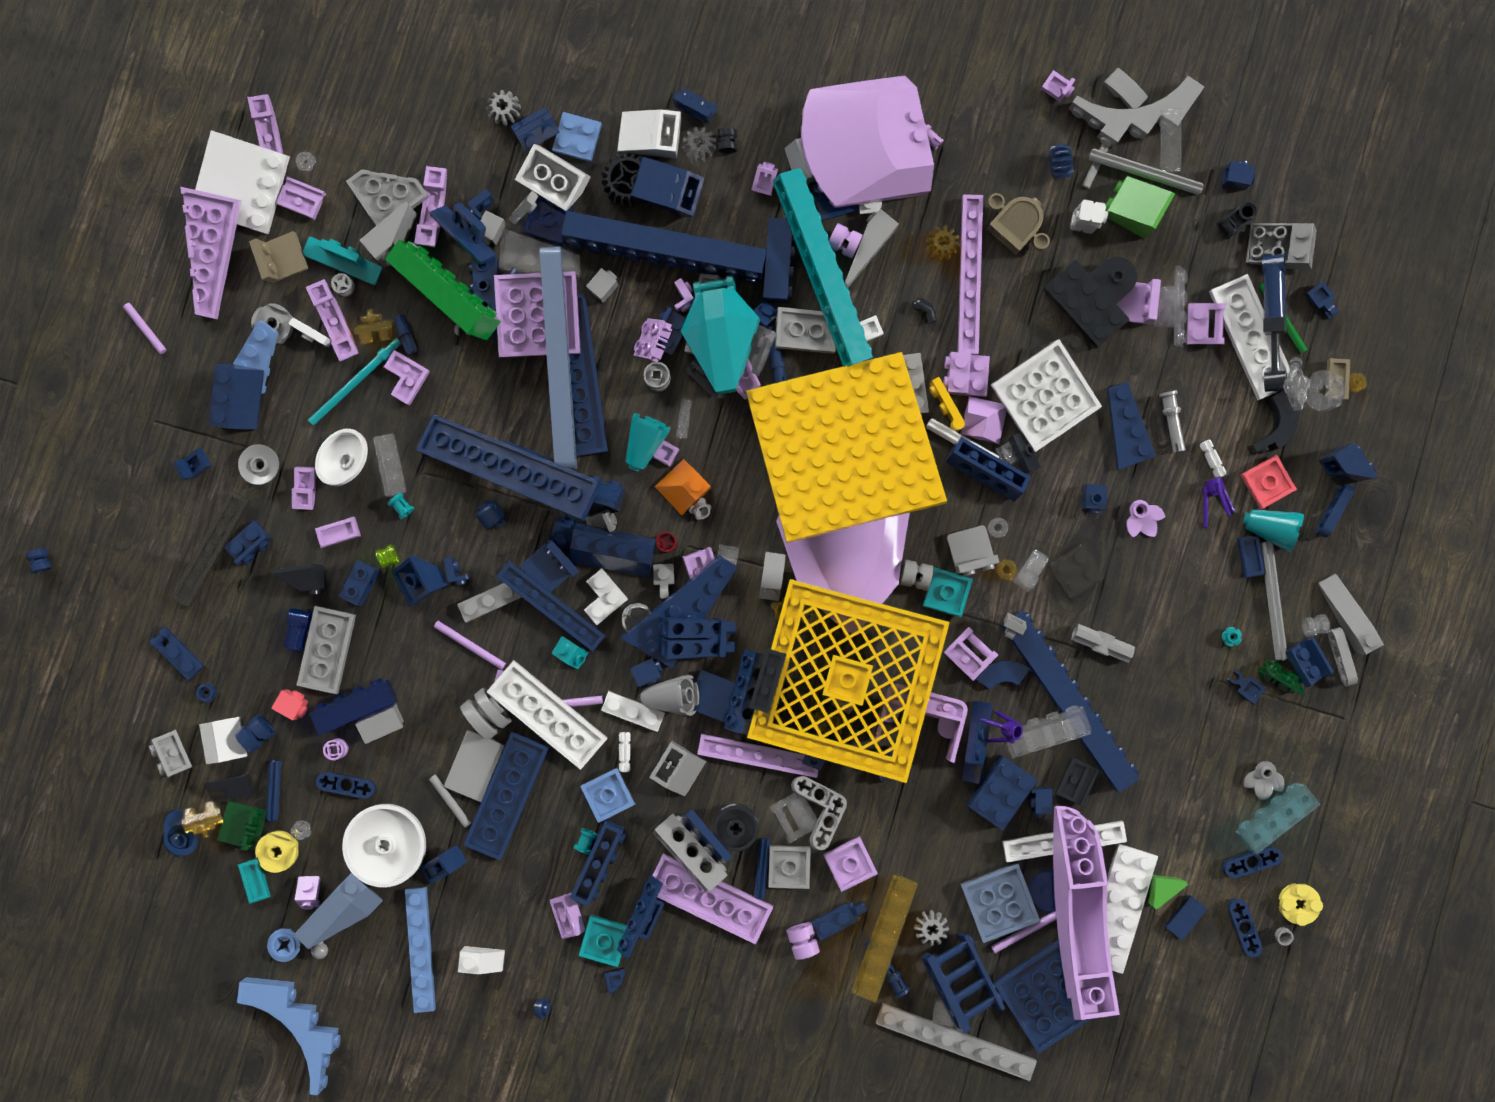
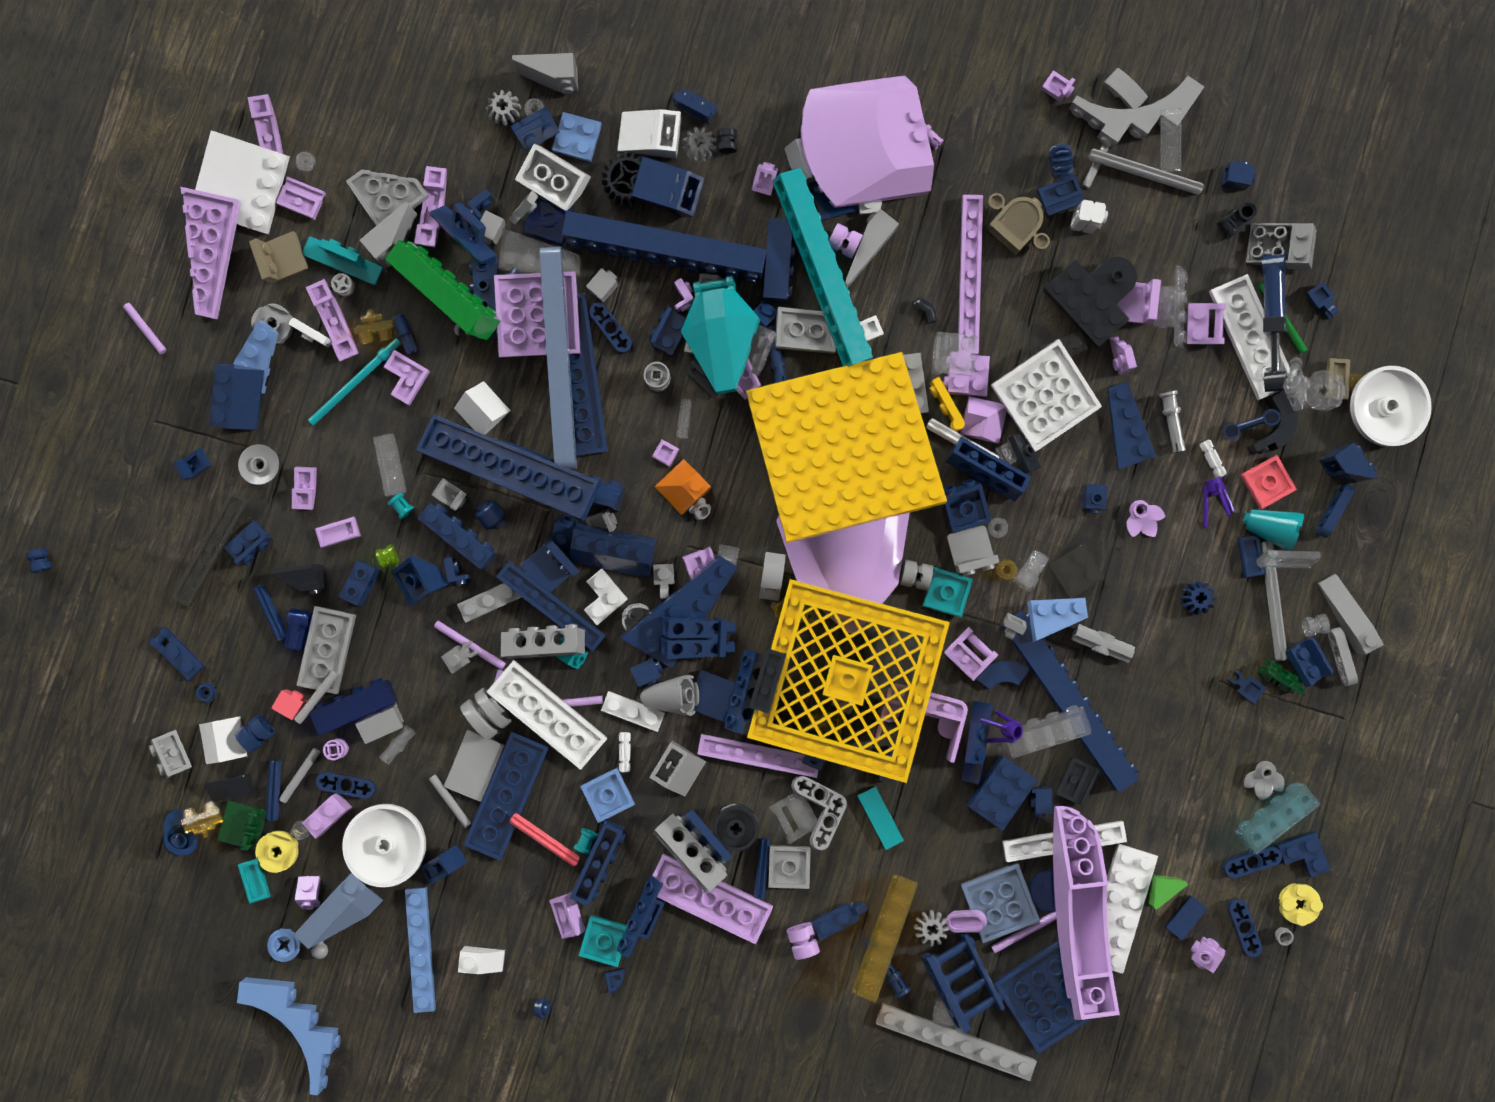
white dish [315,429,368,486] -> none
teal cone [625,413,671,471] -> none
lavender hinge [634,318,672,362] -> none
dark red wheel [656,532,677,553] -> none
lavender plate [823,836,878,892] -> none
clear yellow gear [926,226,960,261] -> none
slope [1105,176,1175,239] -> none
teal plate [1222,627,1242,647] -> none
none -> dark blue axle [253,584,288,641]
none -> light grey bar [279,748,320,803]
none -> light grey bar [294,670,339,724]
none -> lavender brick [302,793,352,838]
none -> clear pin [379,726,416,765]
none -> dark blue brick [417,503,497,570]
none -> light grey bracket [431,478,466,511]
none -> light grey plate [441,641,479,674]
none -> white slope [454,381,511,435]
none -> light grey brick [501,624,585,659]
none -> coral axle [510,813,580,866]
none -> light grey slope [512,53,578,94]
none -> clear plate [524,98,544,116]
none -> dark blue beam [589,303,632,354]
none -> teal tile [857,786,904,850]
none -> clear bracket [931,332,978,376]
none -> dark blue plate [943,479,991,534]
none -> lavender tile [946,910,987,933]
none -> medium blue wing [1027,598,1088,642]
none -> dark blue plate [1037,175,1085,218]
none -> lavender wing [1109,336,1137,375]
none -> dark blue gear [1180,581,1217,615]
none -> lavender brick [1190,937,1225,973]
none -> dark blue bar [1223,409,1281,439]
none -> clear tile [1256,550,1322,568]
none -> dark blue plate [1276,831,1330,878]
none -> white dish [1350,366,1431,447]

